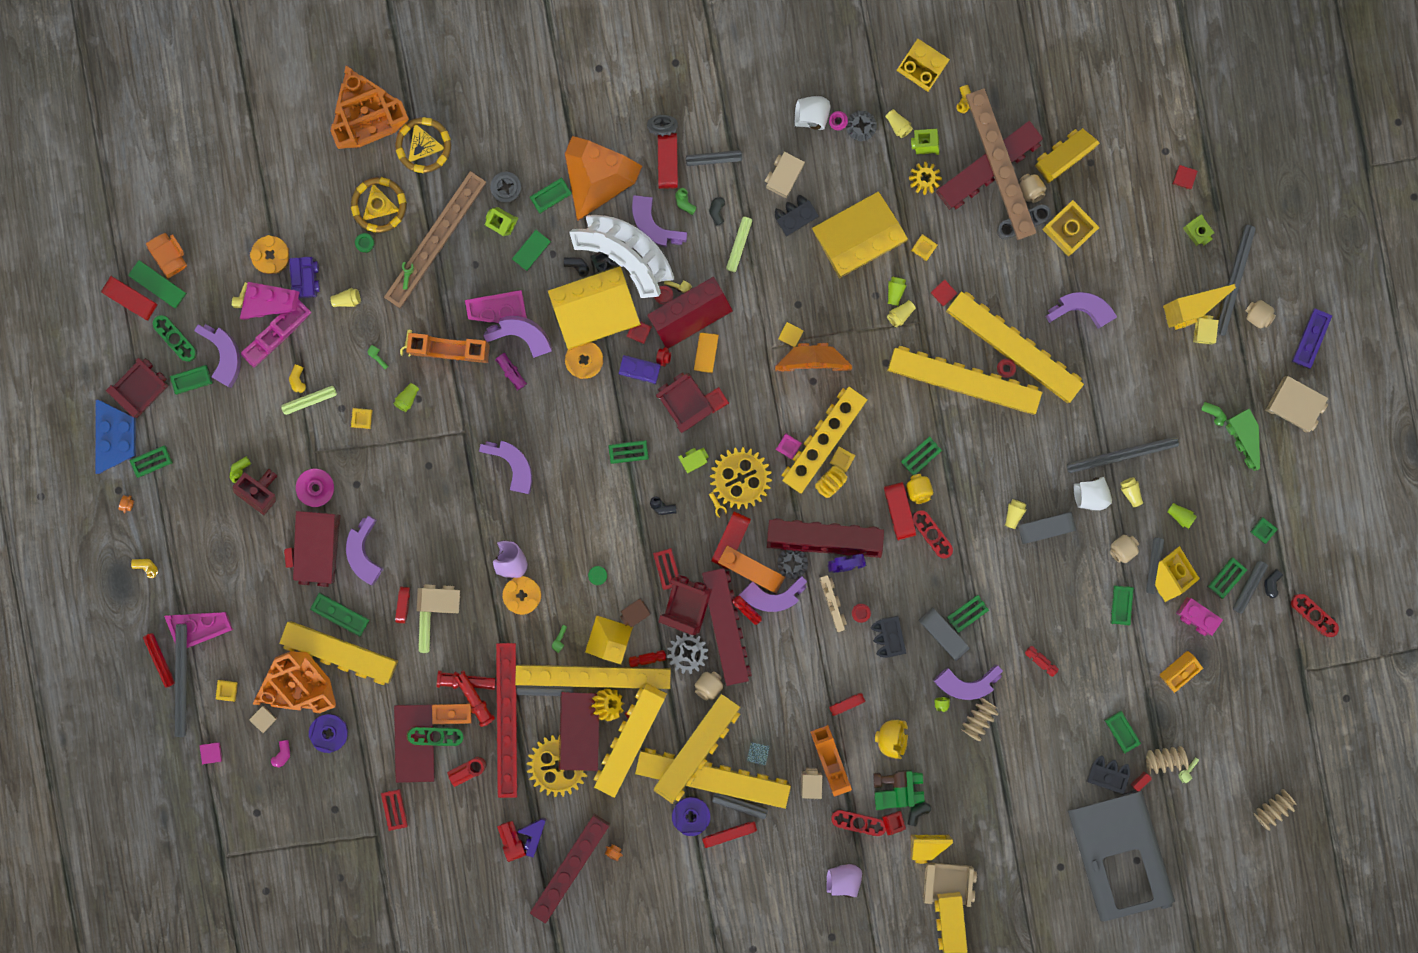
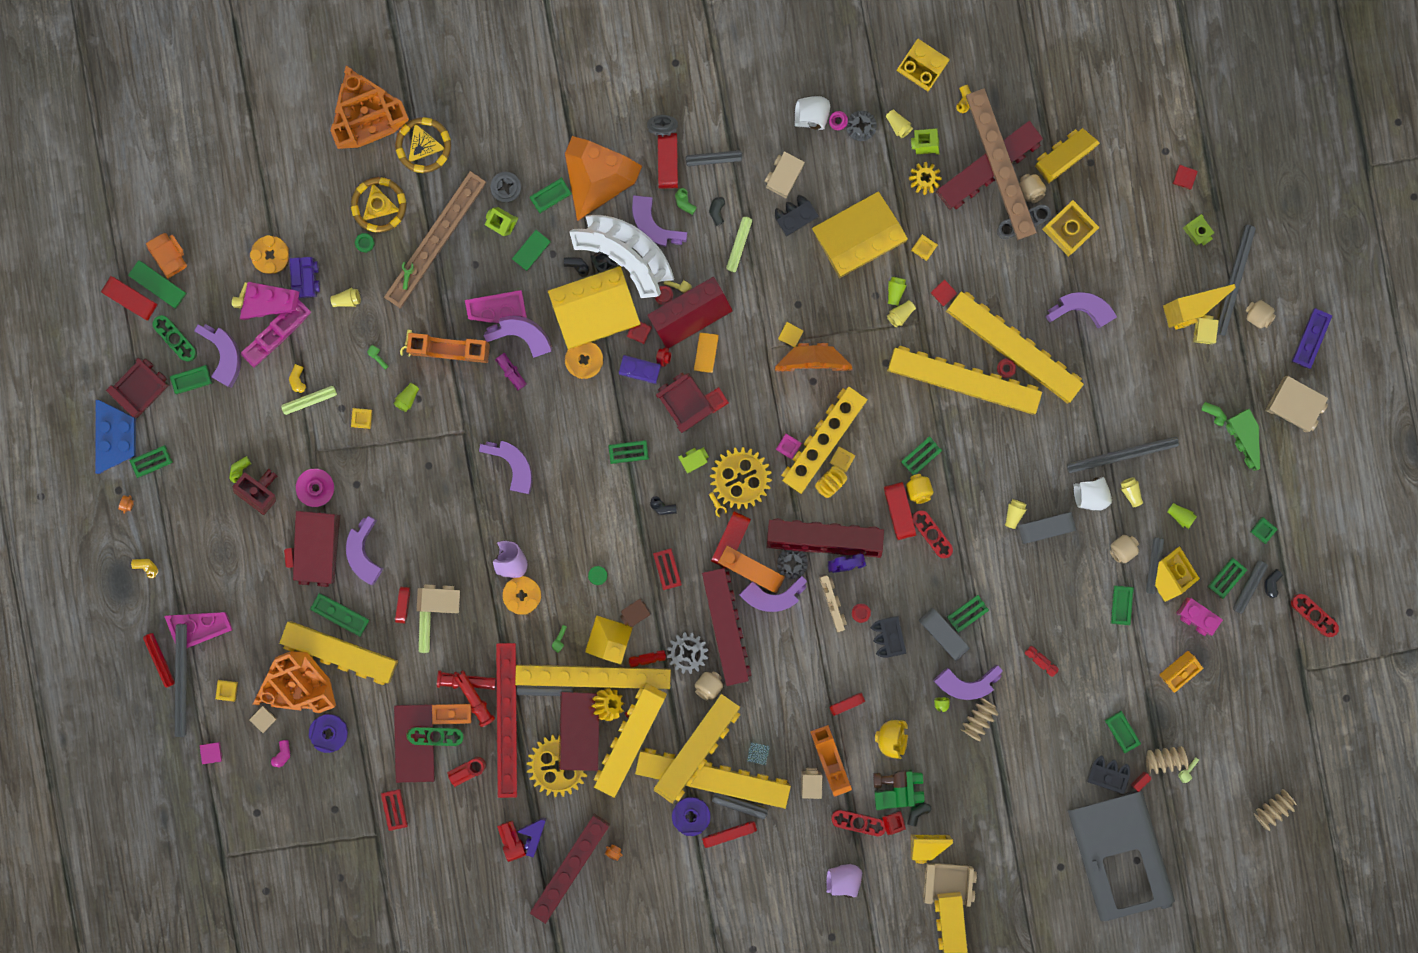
dark red panel [658,575,712,635] -> none
red axle [732,596,762,625] -> none

